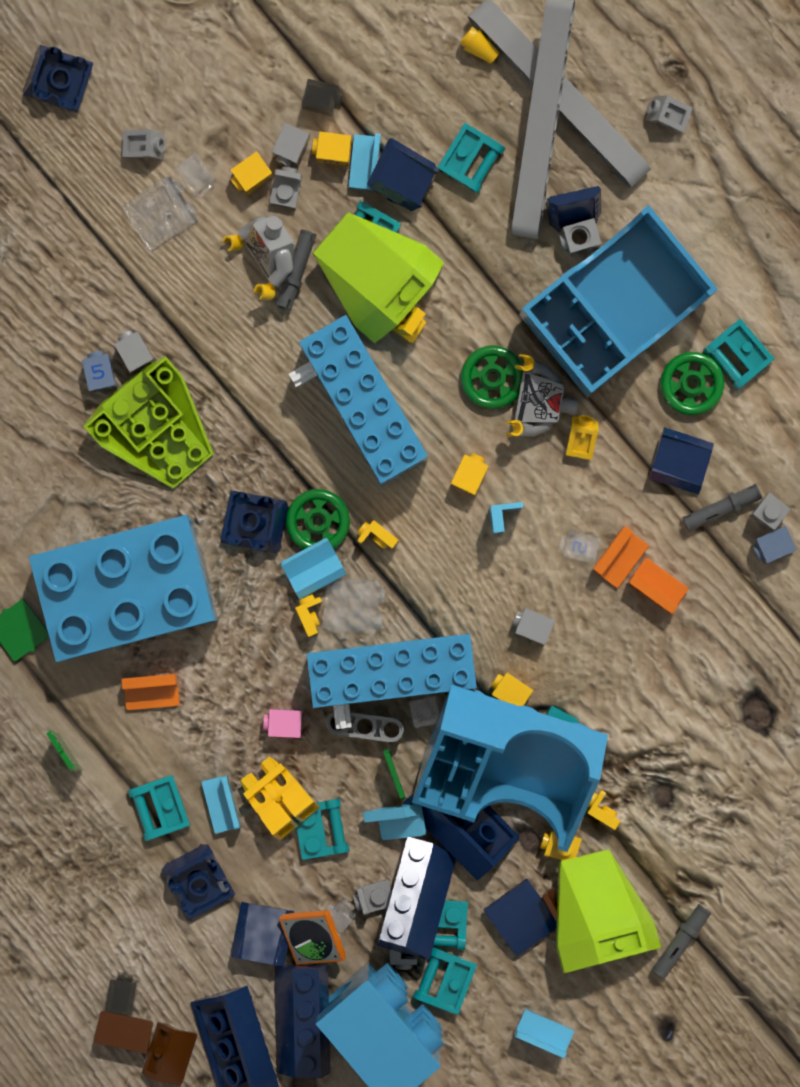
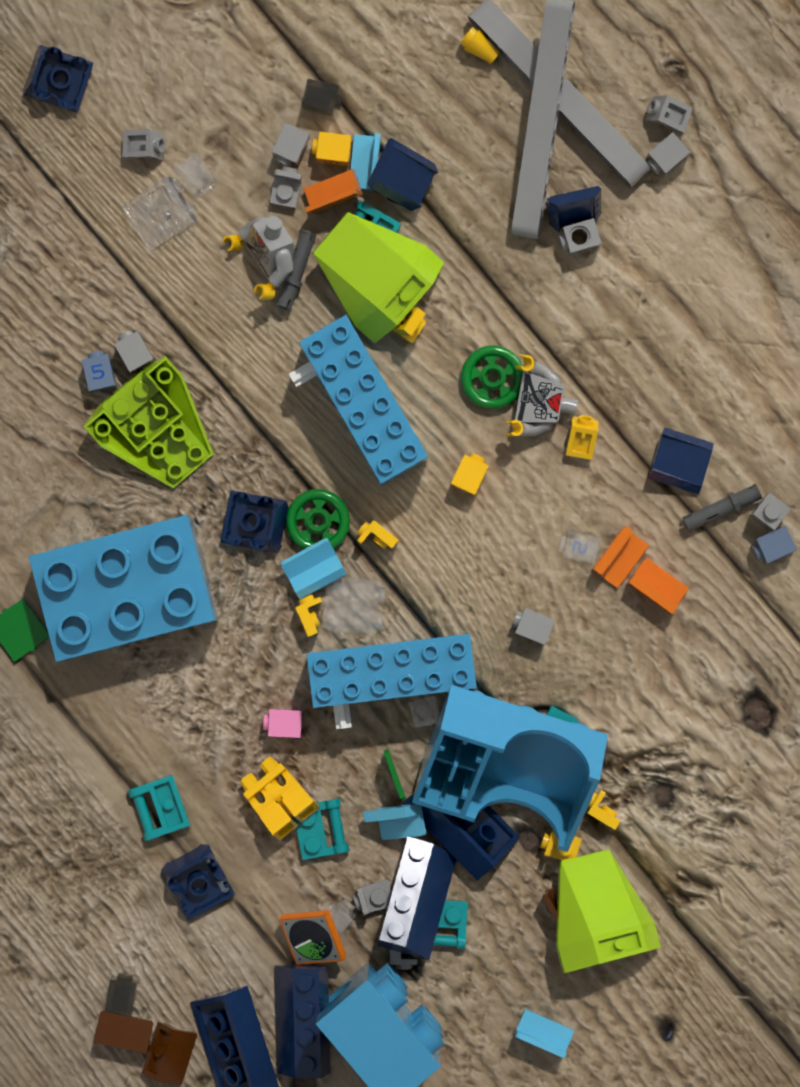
green piece [46,730,83,773] -> none
orange panel [121,674,180,710] -> none
medium azure panel [202,775,241,834] -> none
yellow brick [230,151,273,195] -> none
dark blue slope [231,902,294,966] -> none
light grey beam [326,711,404,742] -> none
teal plate [413,947,477,1015] -> none
teal plate [437,123,506,194] -> none
dark blue slope [483,878,557,956] -> none
medium azure panel [489,502,523,535] -> none
yellow brick [490,672,534,706] -> none
dark azure piece [519,205,718,398] -> none
dark grey pin [652,904,711,979] -> none
green plate [660,352,724,416] -> none
teal plate [703,318,775,390] -> none
none -> orange panel [303,169,363,214]
none -> light grey brick [646,132,690,177]

